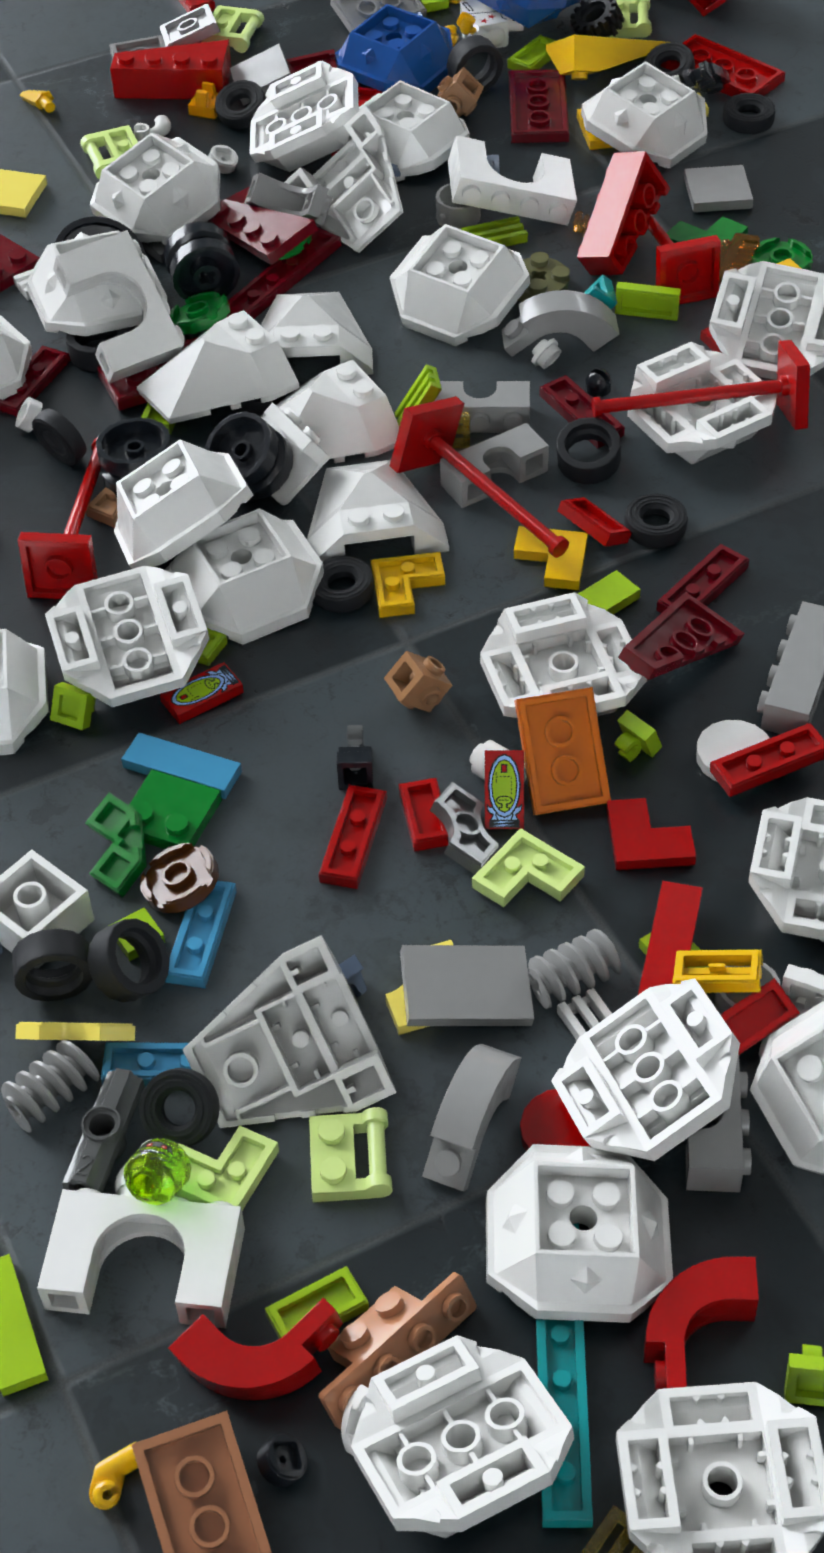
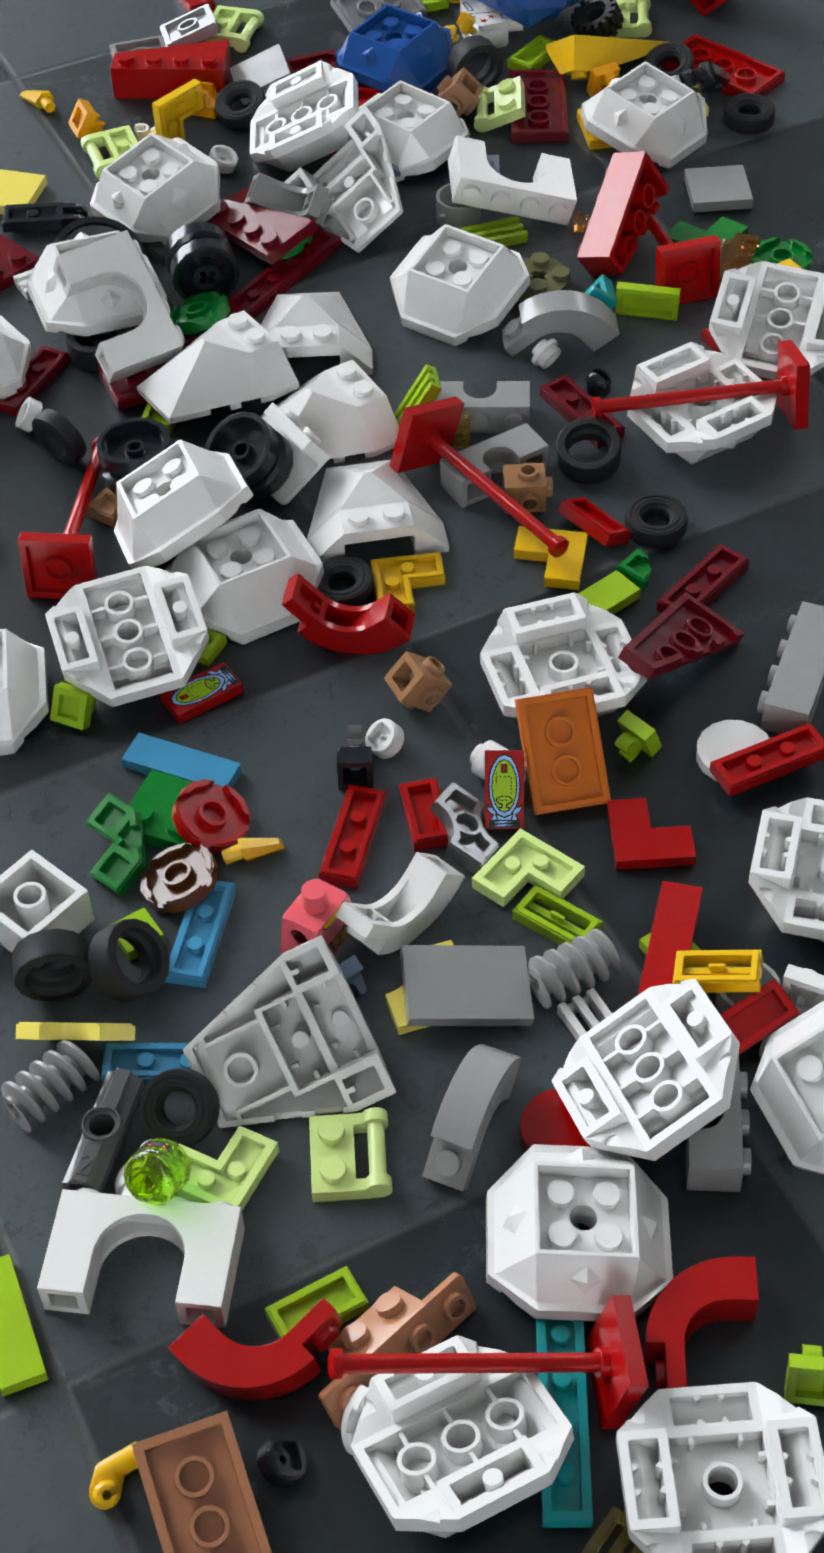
none -> black hinge [2,202,88,233]
none -> light orange tile [68,98,105,139]
none -> yellow tile [152,79,204,141]
none -> red tile [172,780,250,854]
none -> yellow bar [221,838,285,865]
none -> coral torso [281,878,351,955]
none -> red arch [282,573,415,655]
none -> red tile [328,1295,649,1430]
none -> white arch [336,852,465,955]
none -> white tile [365,718,404,759]
none -> yellowish green plate [474,76,526,133]
none -> medium nougat brick [502,463,553,514]
none -> lime tile [512,884,603,945]
none -> light orange tile [586,61,620,97]
none -> green tile [616,548,652,592]

